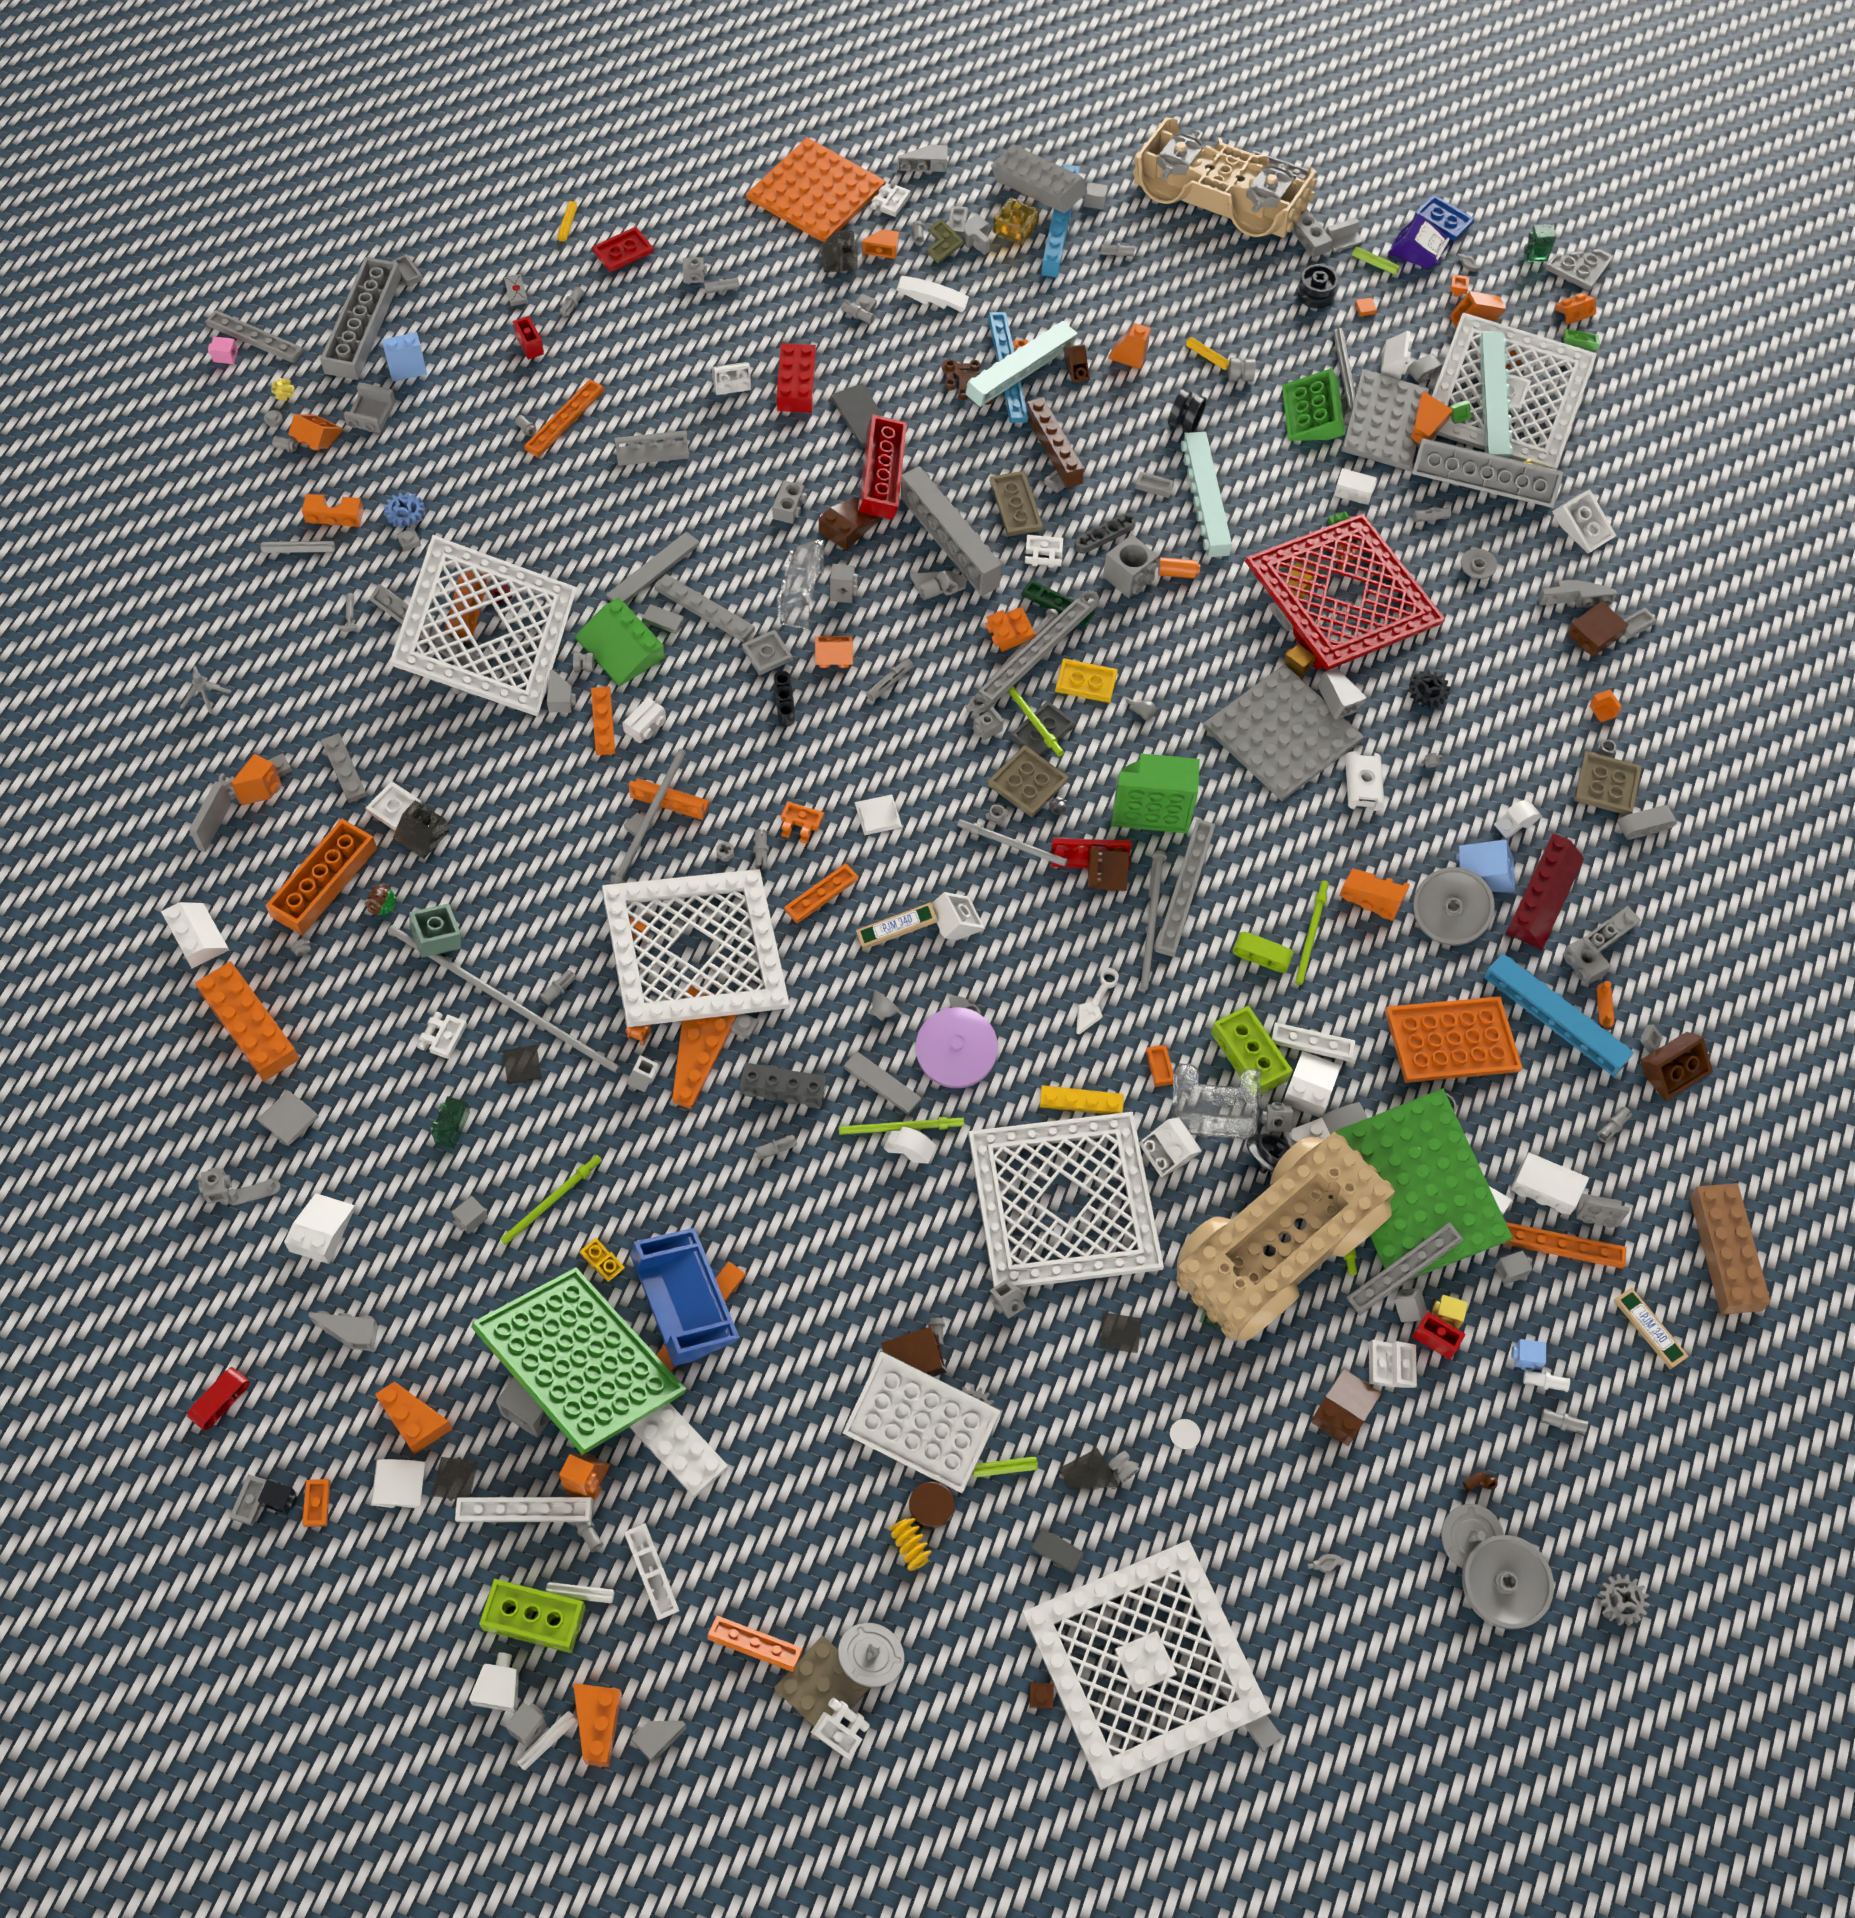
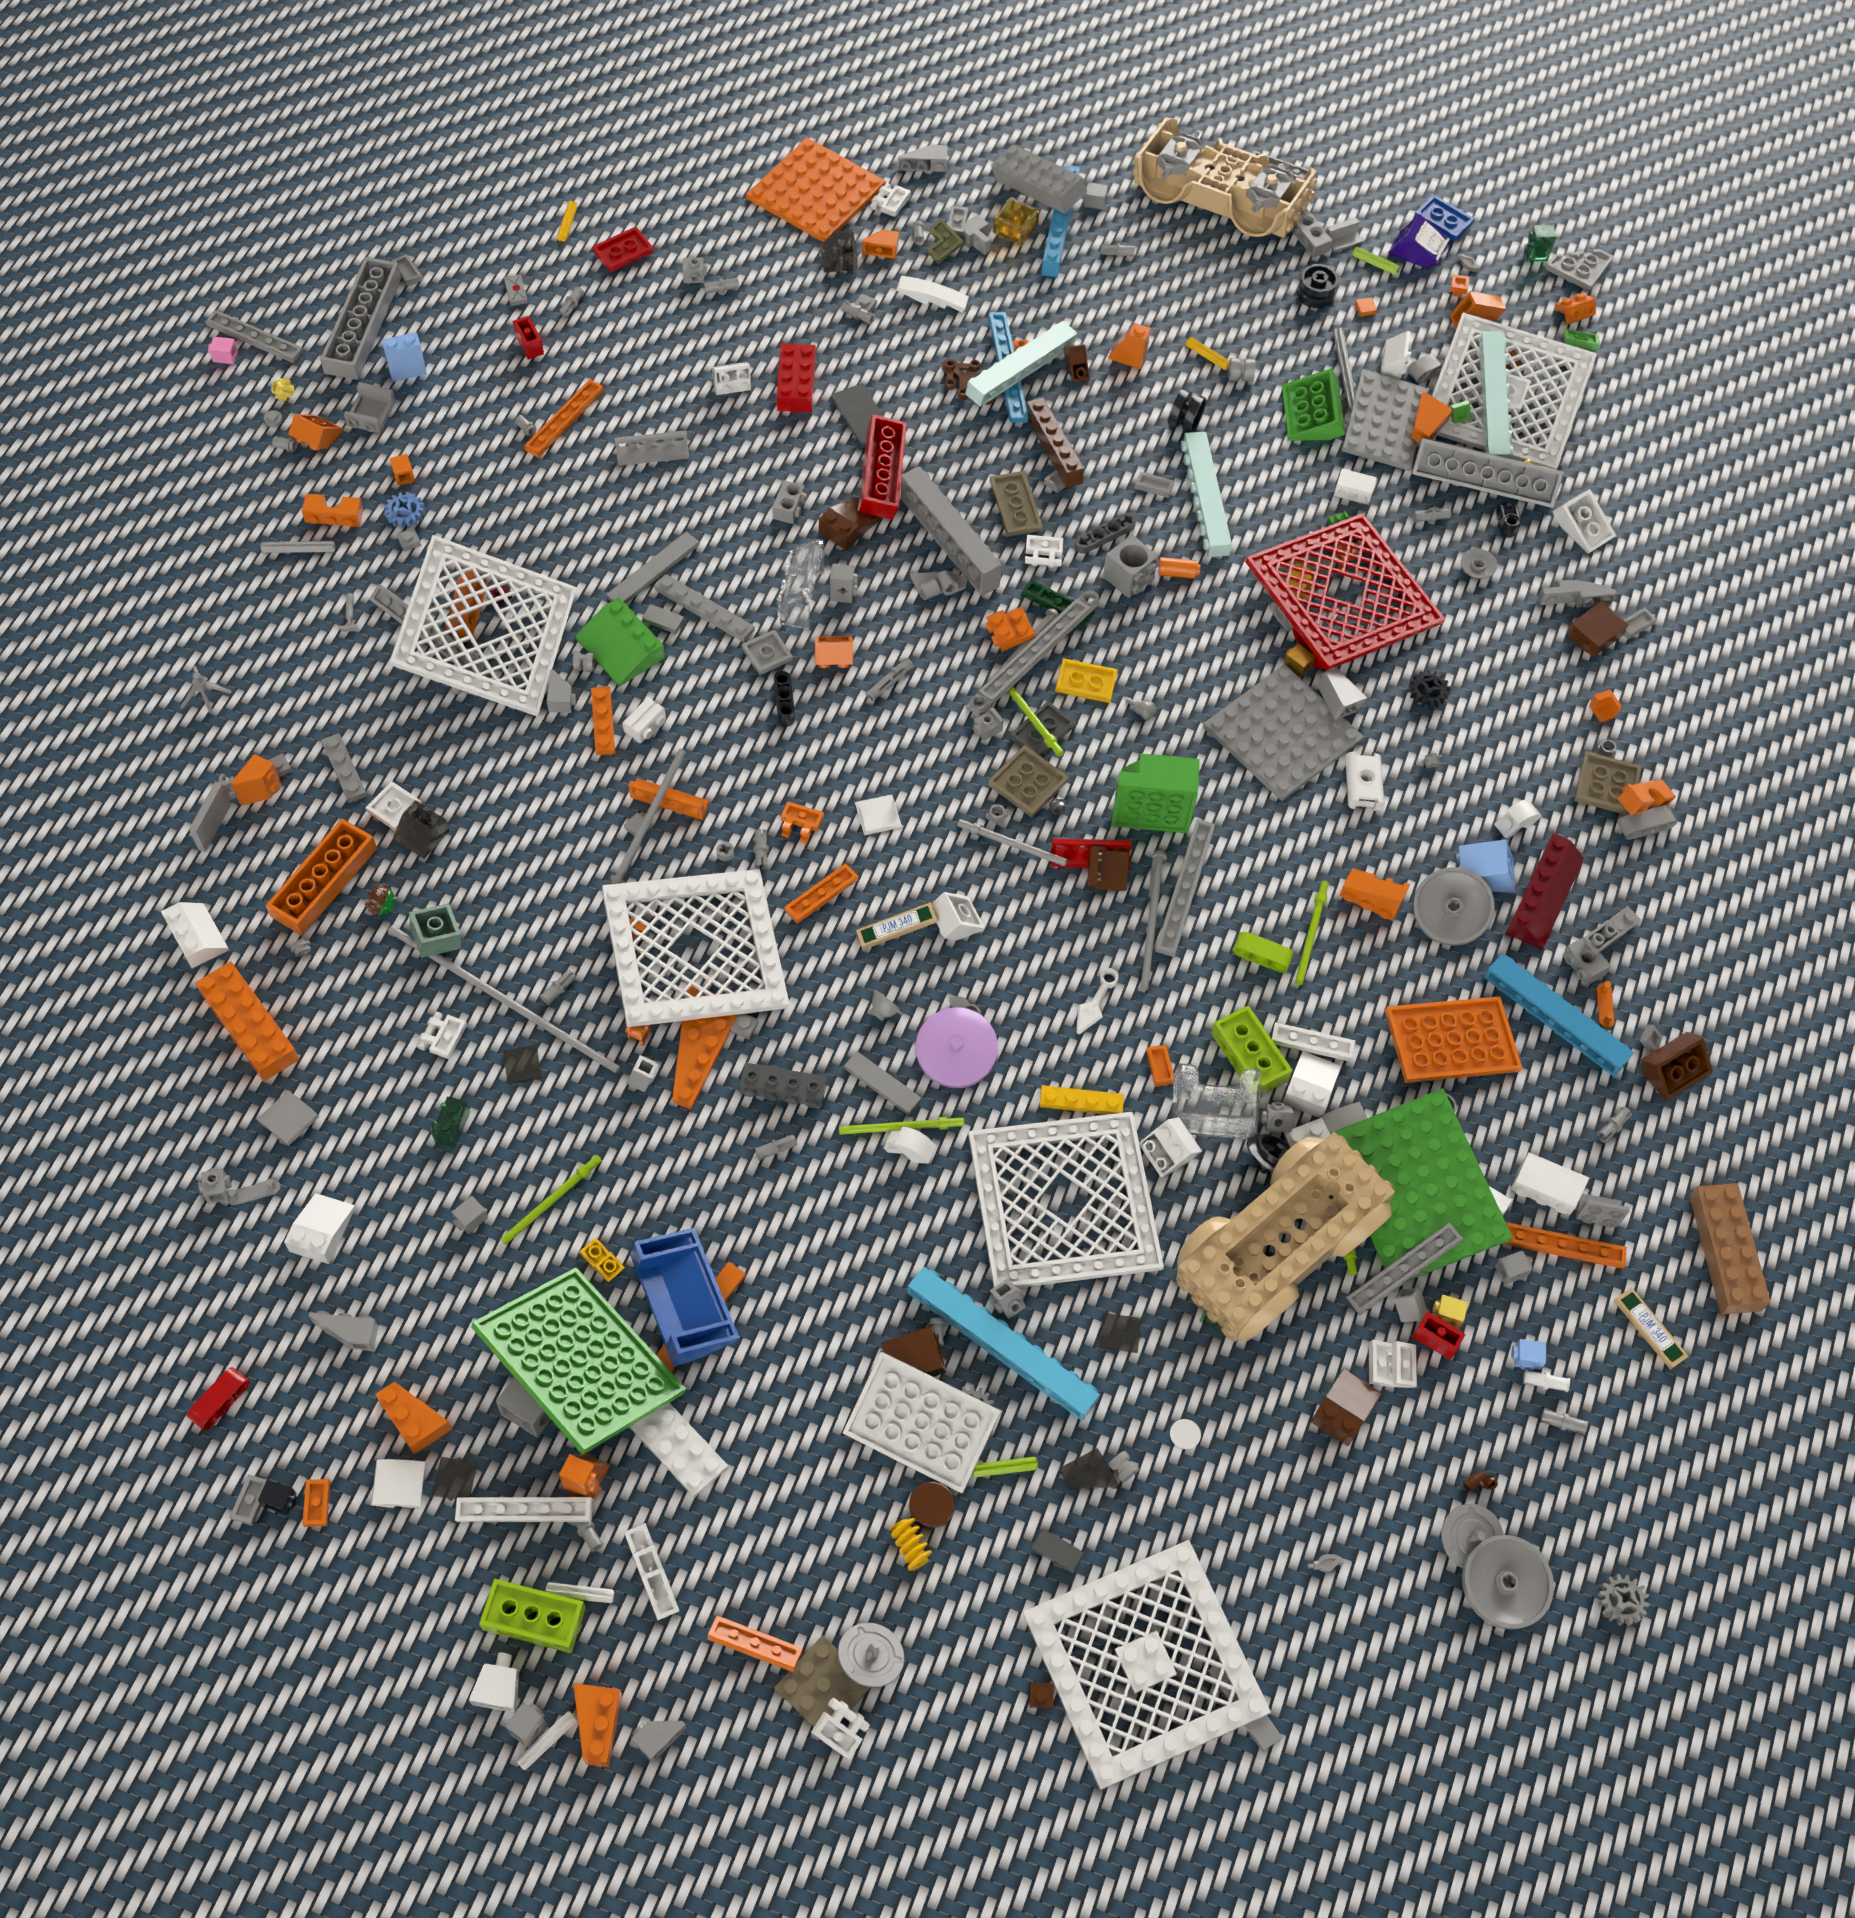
none -> orange brick [389,454,415,486]
none -> medium azure brick [907,1266,1100,1421]
none -> black piece [1496,504,1520,538]
none -> orange arch [1617,780,1676,816]

